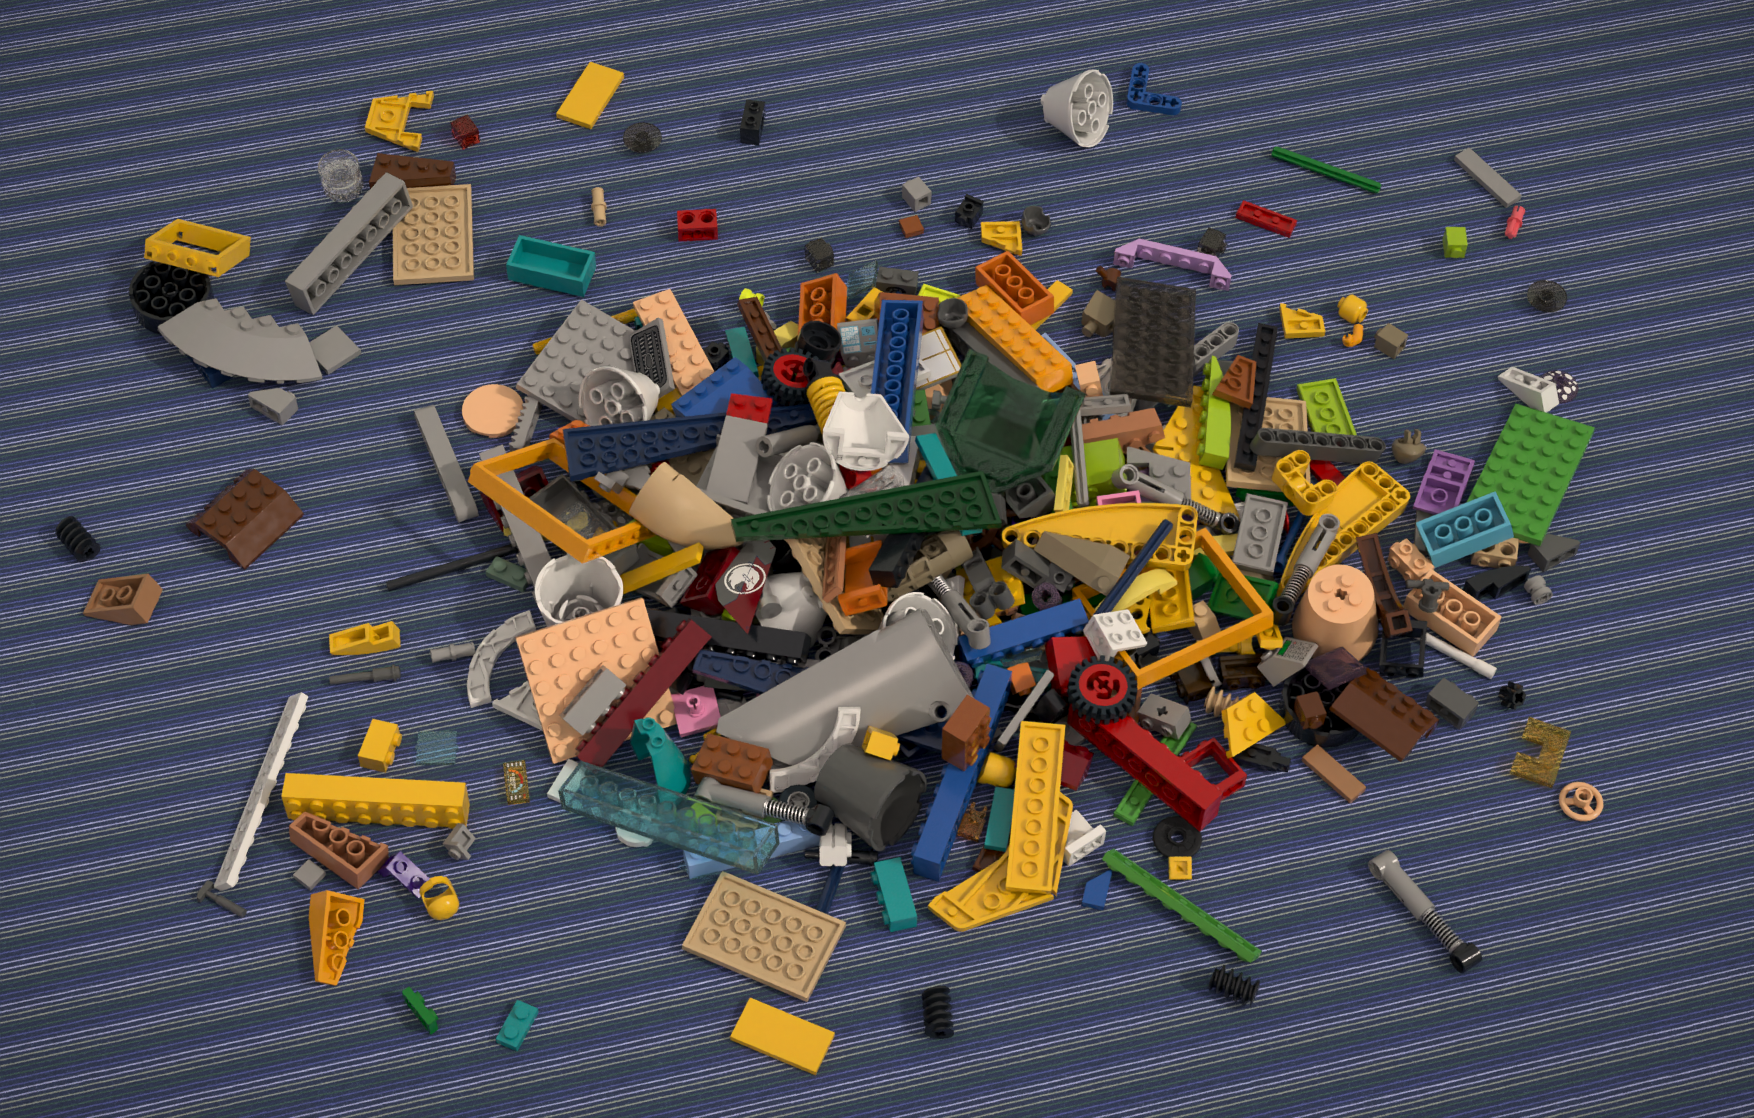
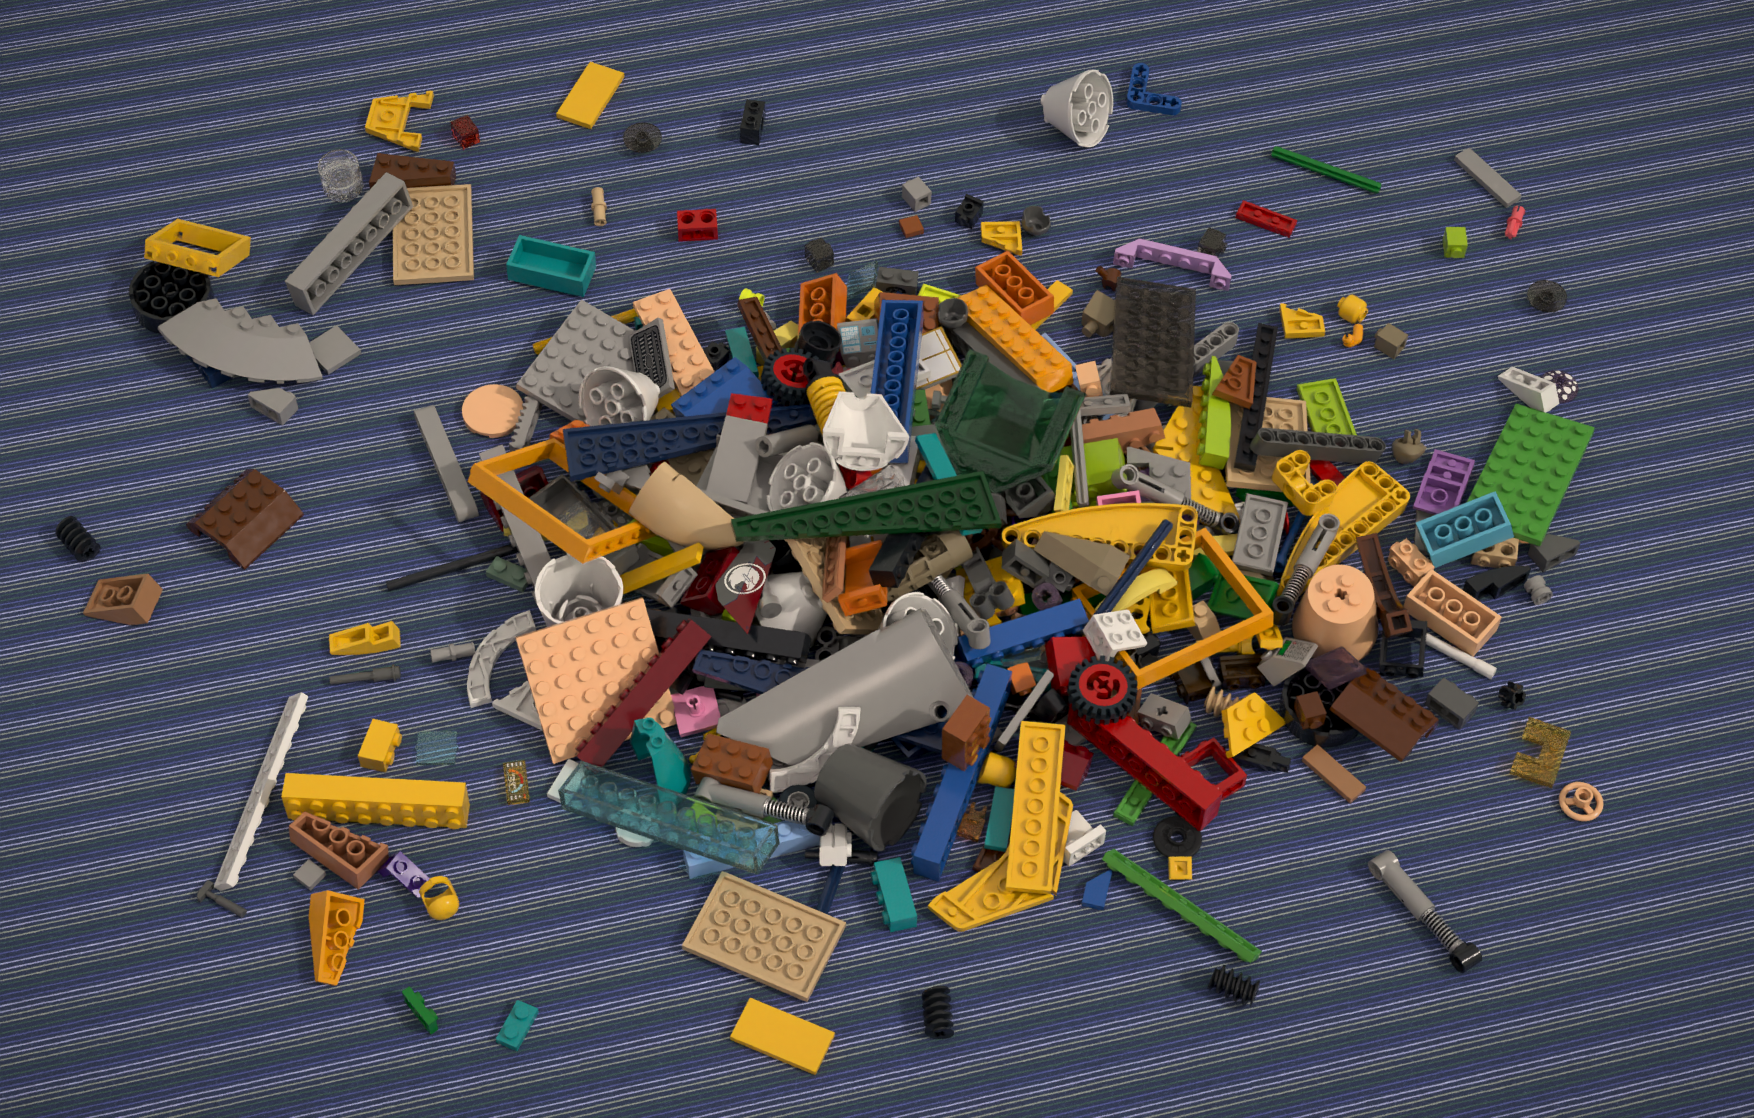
light grey bracket [443,823,476,860] -> none
light grey brick [559,665,626,736] -> none
yellow brick [861,725,900,760] -> none
dark grey piece [1406,579,1449,613] -> none

